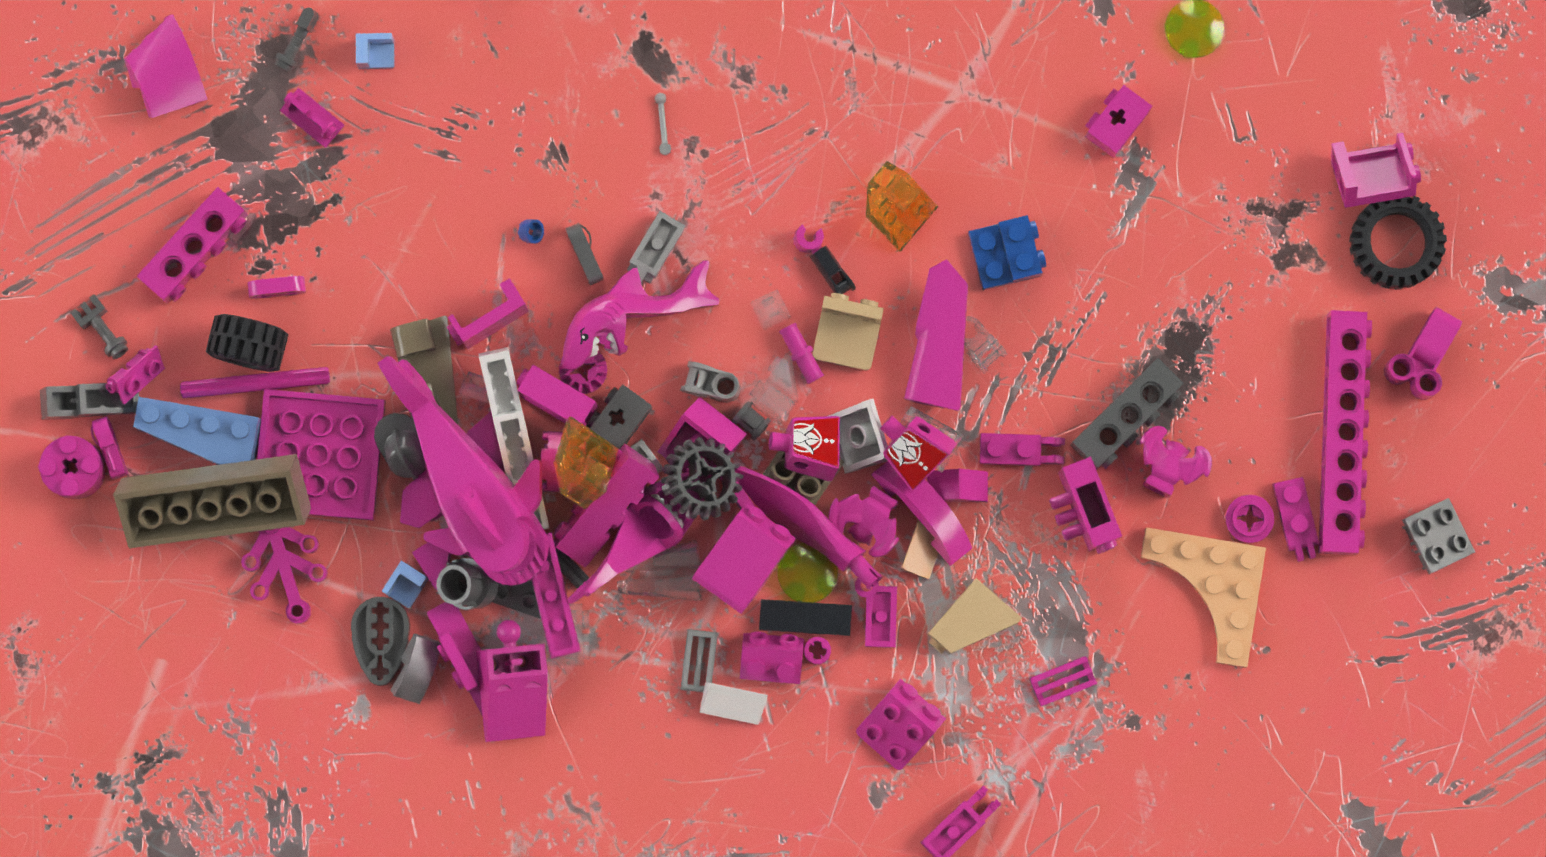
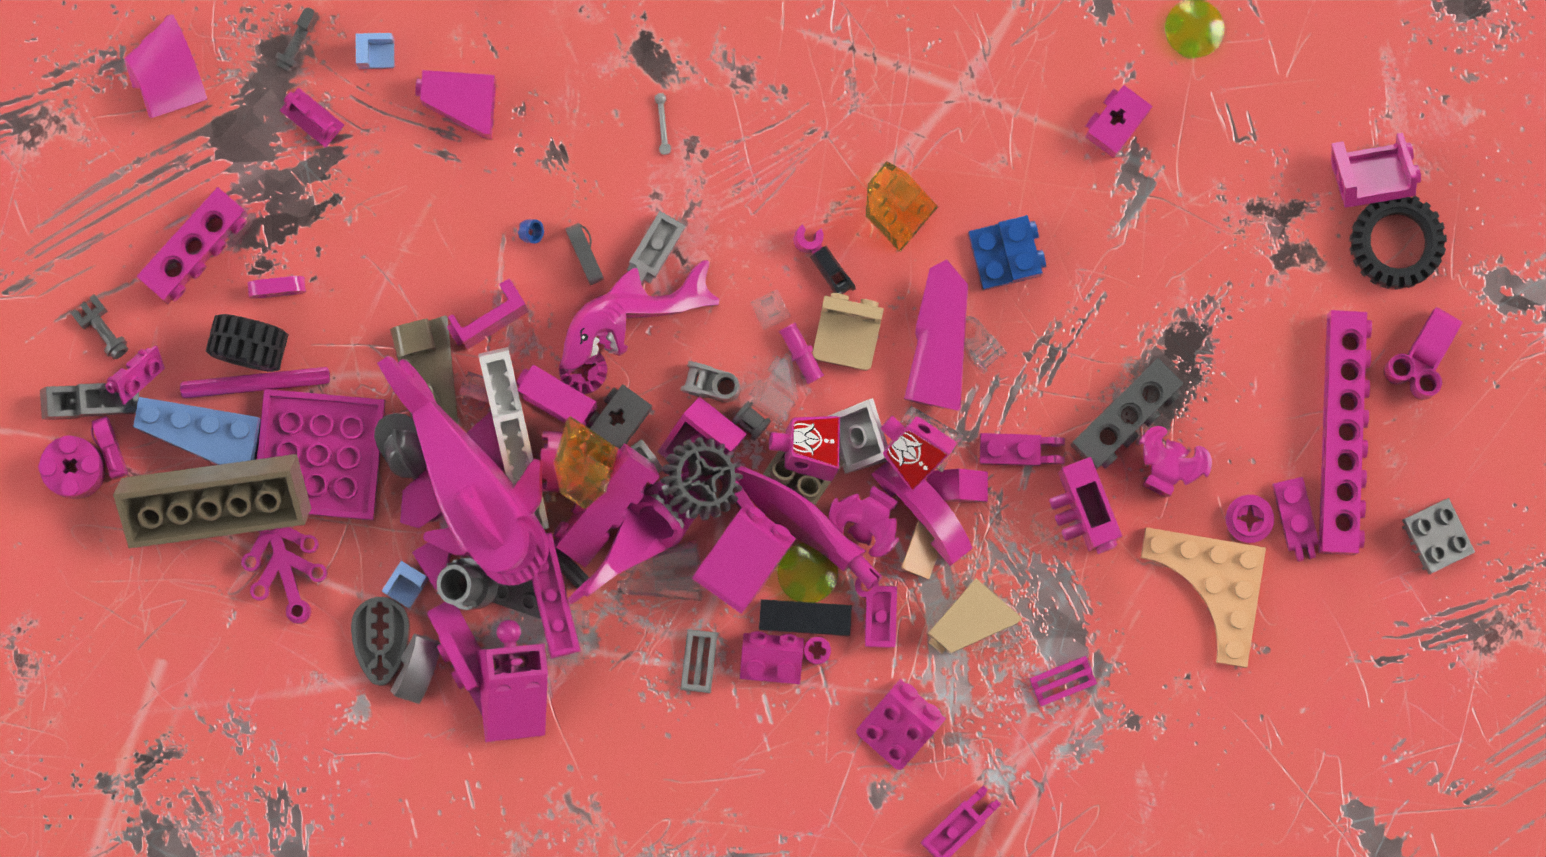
white slope [699,683,768,725] -> none
none -> dark pink slope [415,70,496,139]

